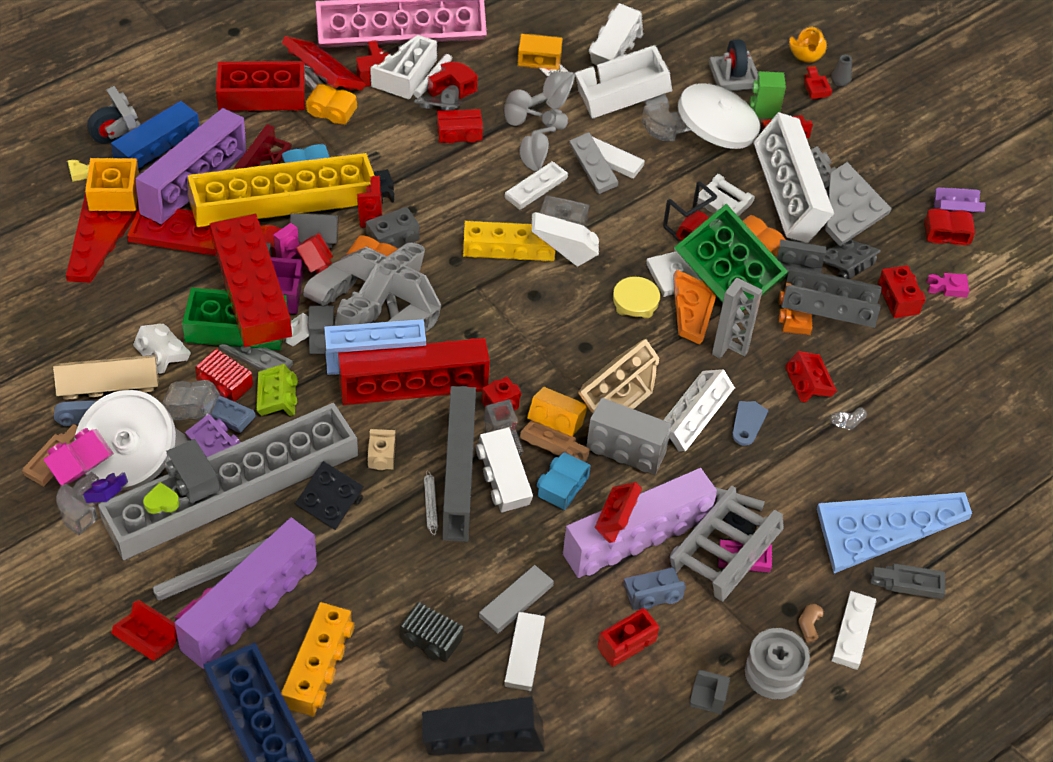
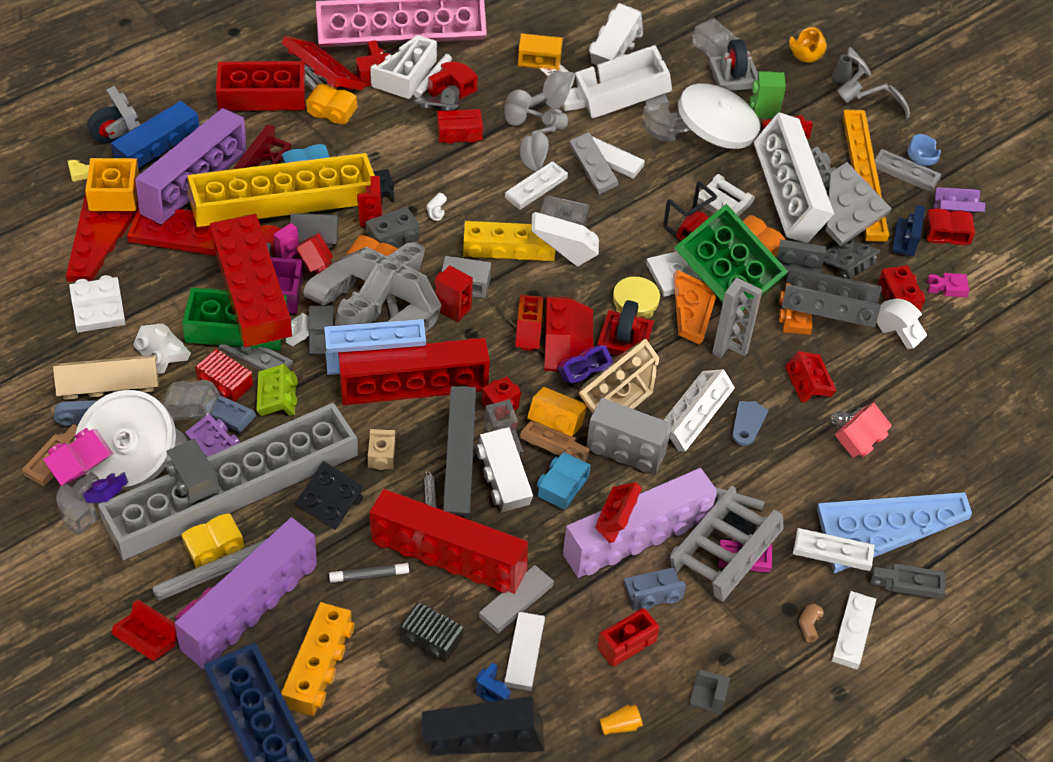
lime tile [143,482,180,514] -> none
light grey wheel [744,628,810,699] -> none
red plate [804,66,832,99] -> none
none -> white plate [69,275,126,333]
none -> yellow brick [181,513,245,568]
none -> dark grey bar [329,563,409,583]
none -> red brick [369,489,528,594]
none -> white arm [426,193,446,221]
none -> red brick [434,265,473,323]
none -> light grey brick [442,256,491,299]
none -> blue bracket [475,663,511,702]
none -> red slope [515,295,543,351]
none -> red wedge [544,295,593,372]
none -> dark purple brick [557,346,613,383]
none -> white plate [562,87,585,111]
none -> red plate [597,300,654,356]
none -> light orange cone [599,704,643,735]
none -> clear brick [692,18,738,58]
none -> white tile [793,528,875,571]
none -> coral brick [835,402,892,458]
none -> light grey plant [837,47,910,119]
none -> light orange plate [842,110,889,242]
none -> light grey tile [875,149,941,193]
none -> white brick [876,299,927,349]
none -> dark blue bracket [892,205,925,257]
none -> medium blue hair [907,134,941,167]

